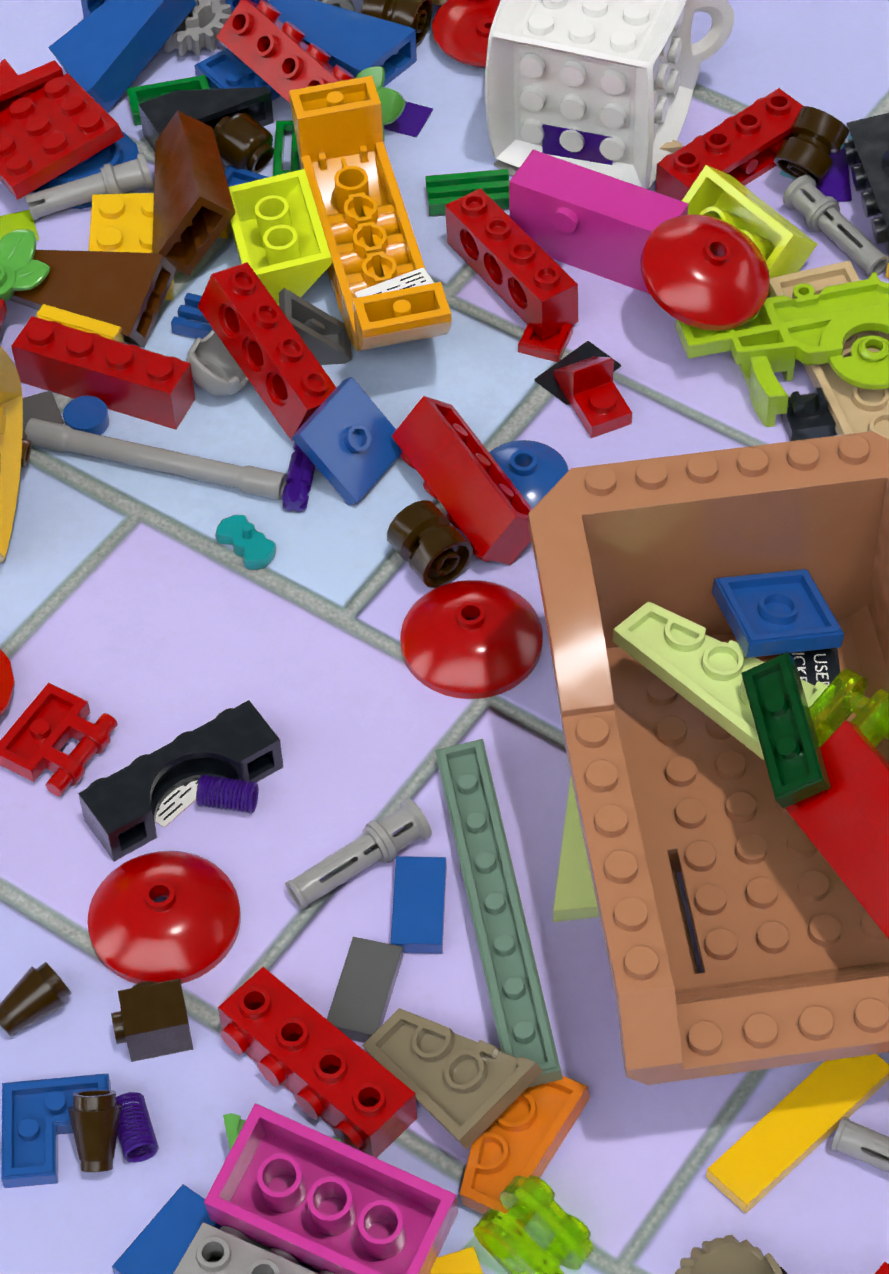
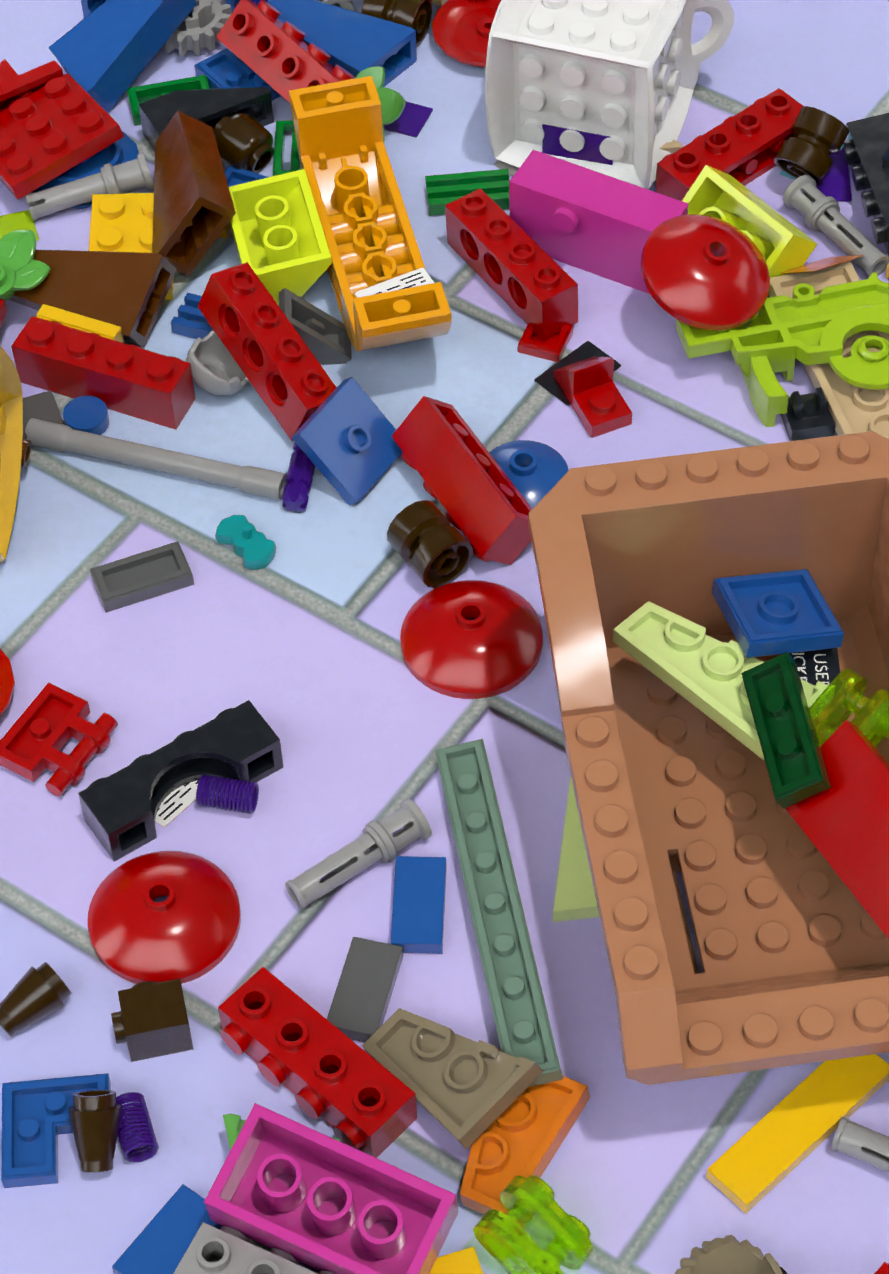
none -> dark grey tile [90,541,194,613]
none -> orange sticker [781,255,864,273]

